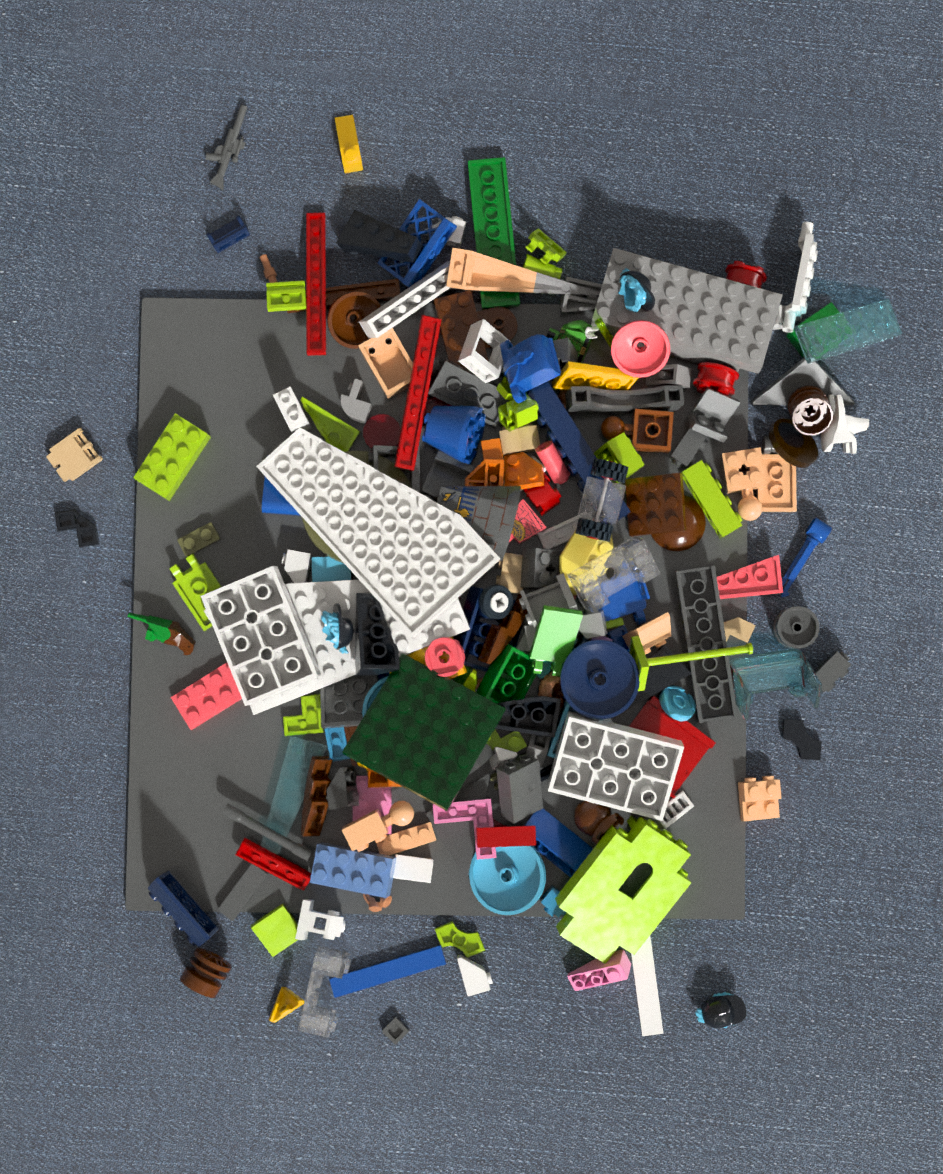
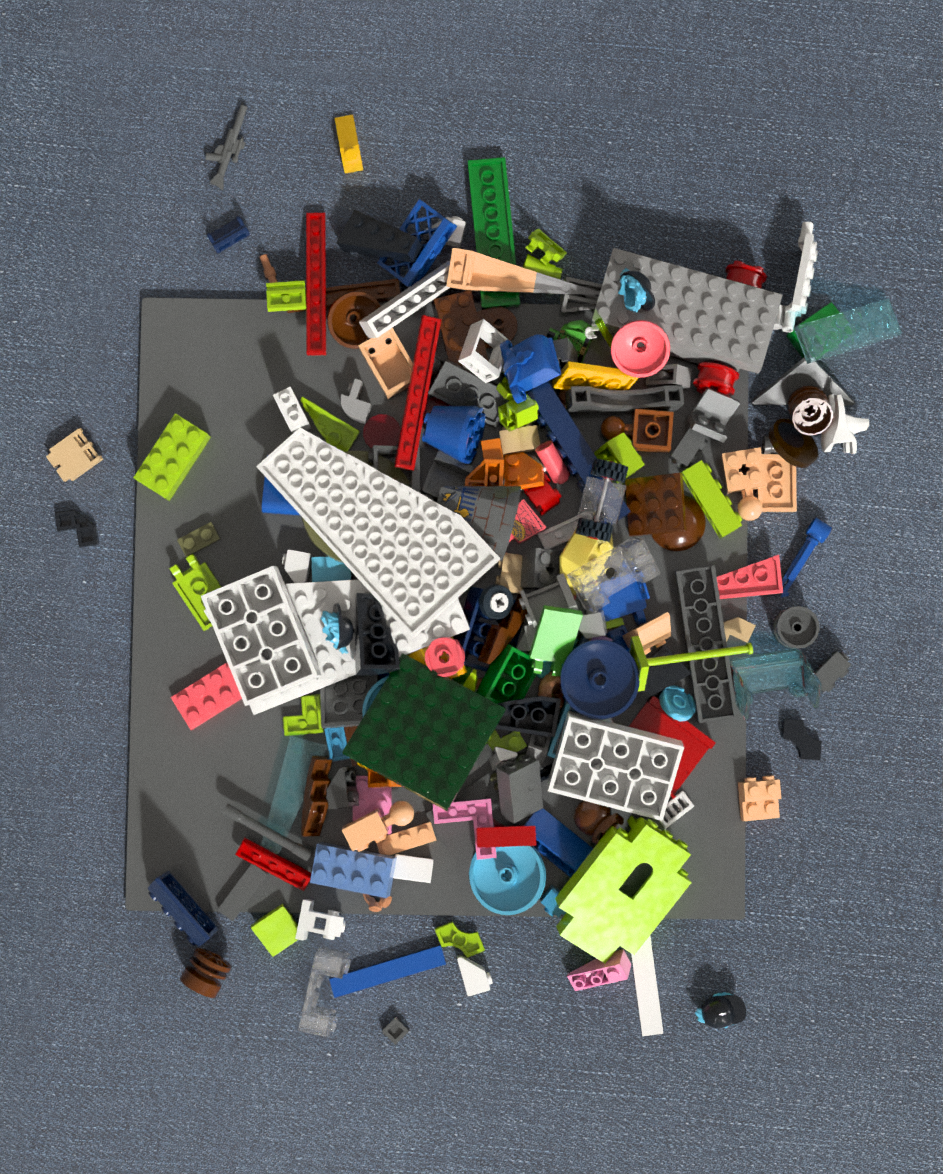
animal [127,613,196,655] -> none
yellow tile [269,987,305,1022] -> none

